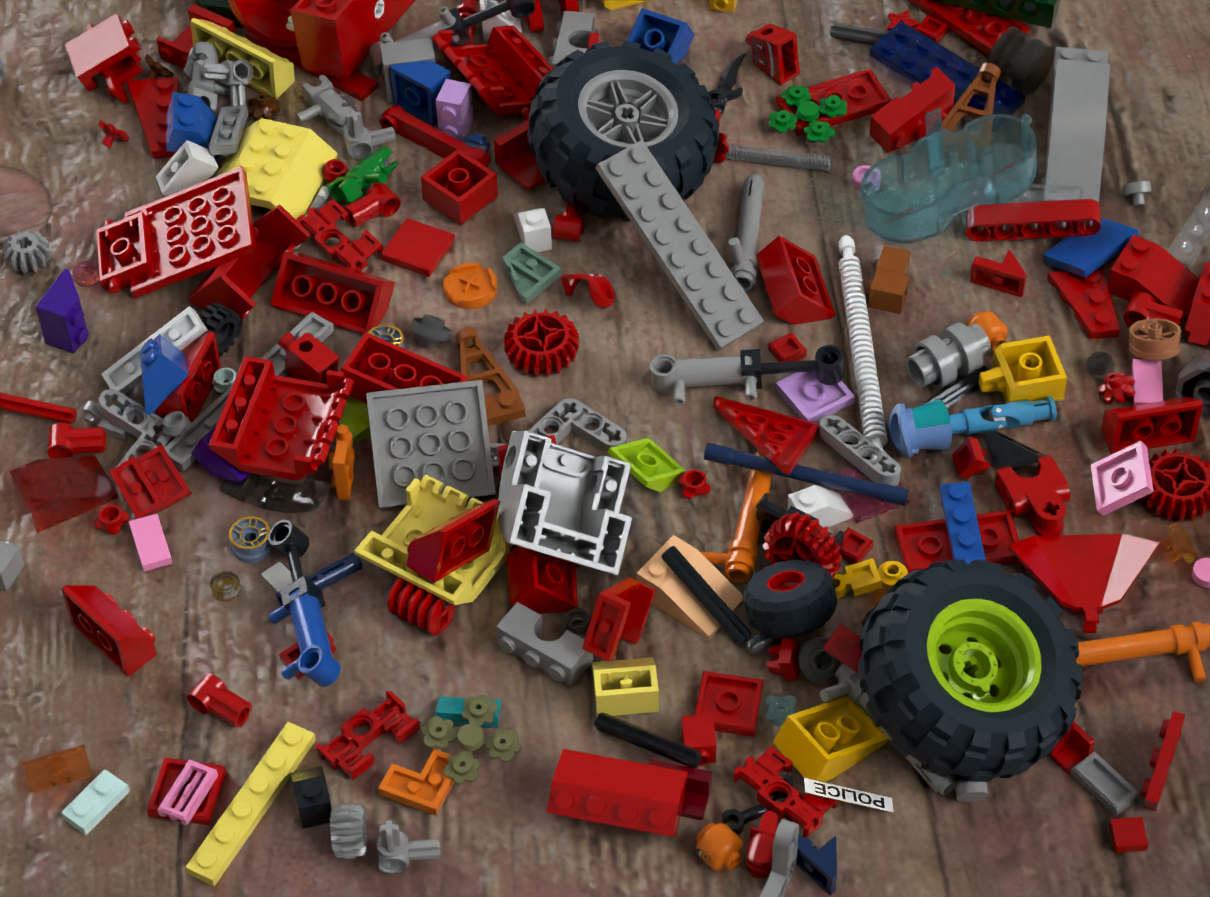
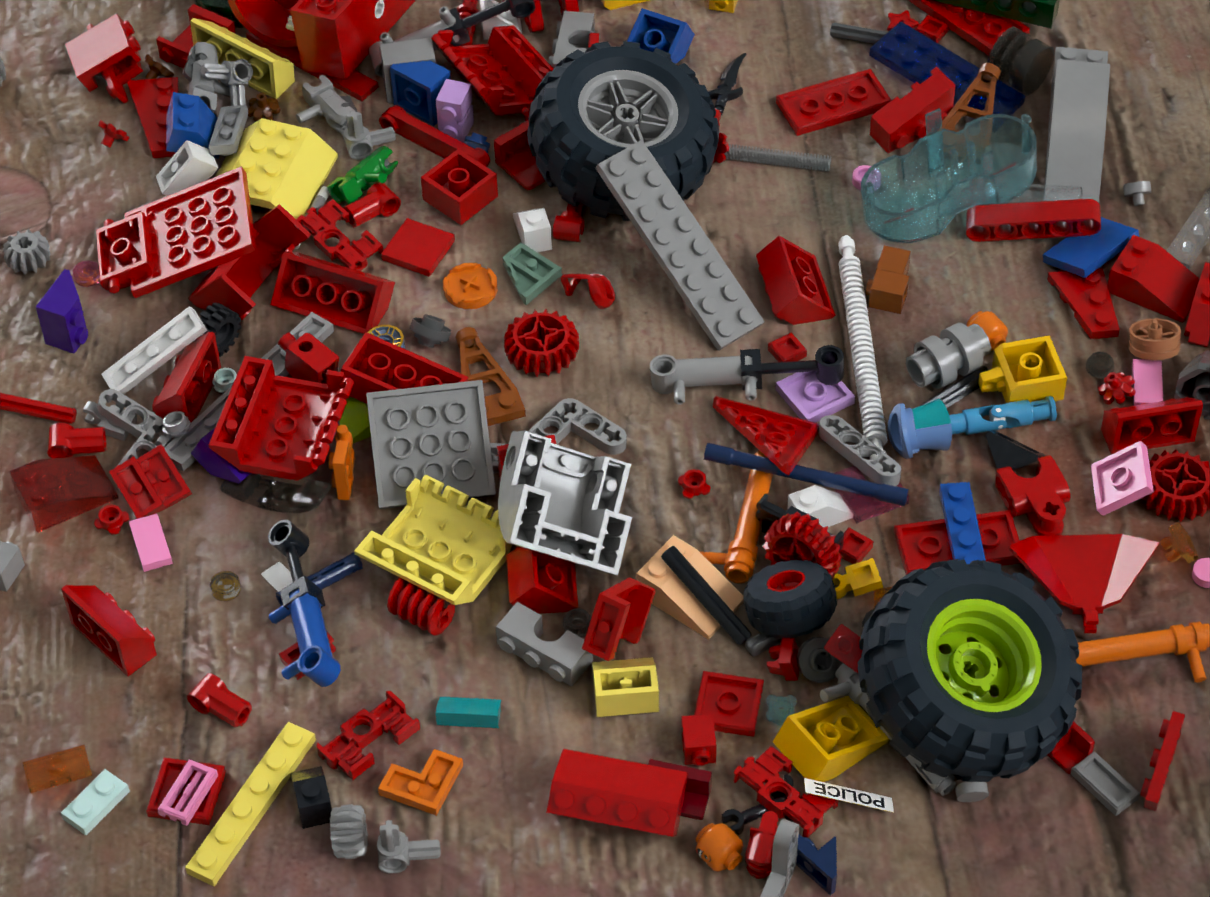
blue slope [141,334,189,416] -> none
sand blue wheel [229,516,273,563] -> none
red plate [322,159,349,183] -> none
red slope [406,499,500,583] -> none
olive plant [421,694,521,785] -> none
black axle [594,713,702,768] -> none
lime slope [607,438,687,493] -> none
light grey cylinder [728,174,765,291] -> none
red torso [745,24,800,85] -> none
green plant [768,86,847,143] -> none
yellow plate [878,561,908,589] -> none
red tile [952,437,990,479] -> none
red slope [970,250,1027,298] -> none
red tile [1109,817,1148,853] -> none
red piece [1123,292,1184,327] -> none

